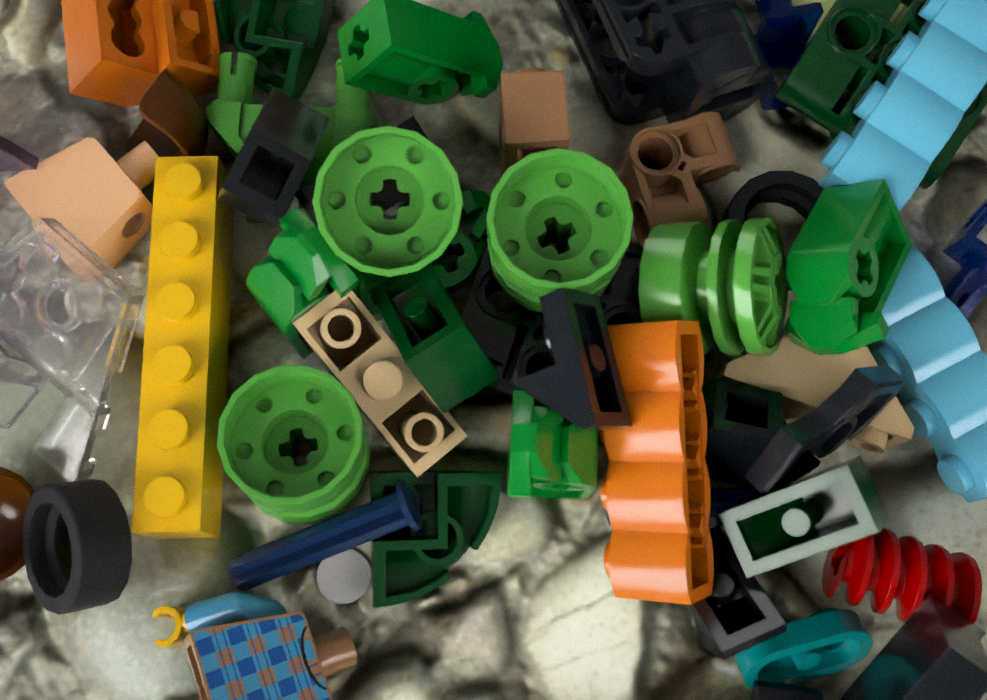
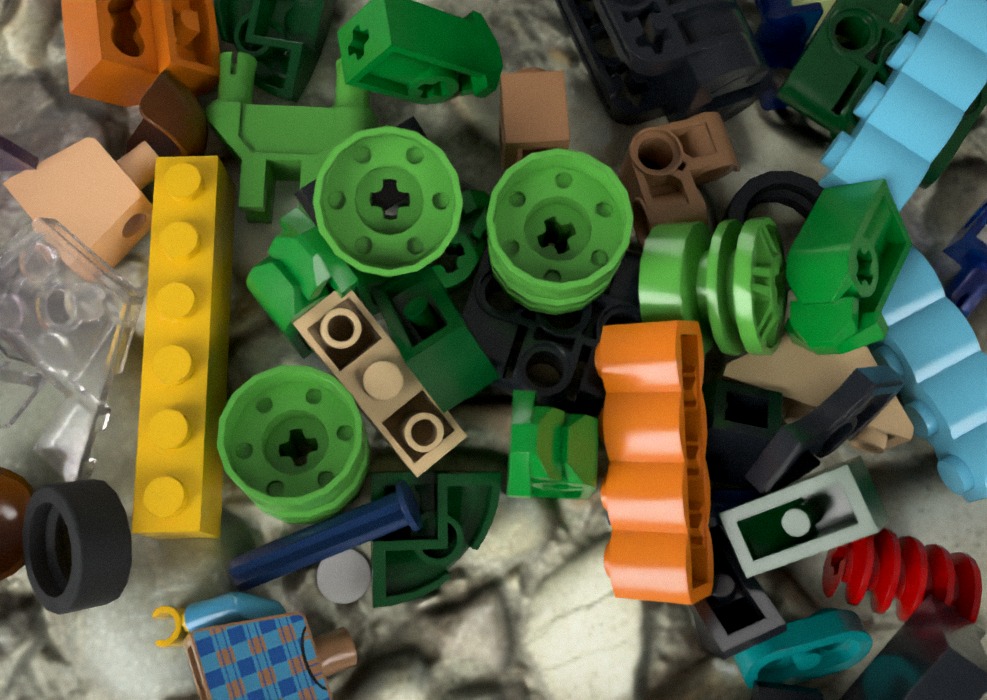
black slope [217,88,329,228] -> none
black slope [514,288,633,430] -> none

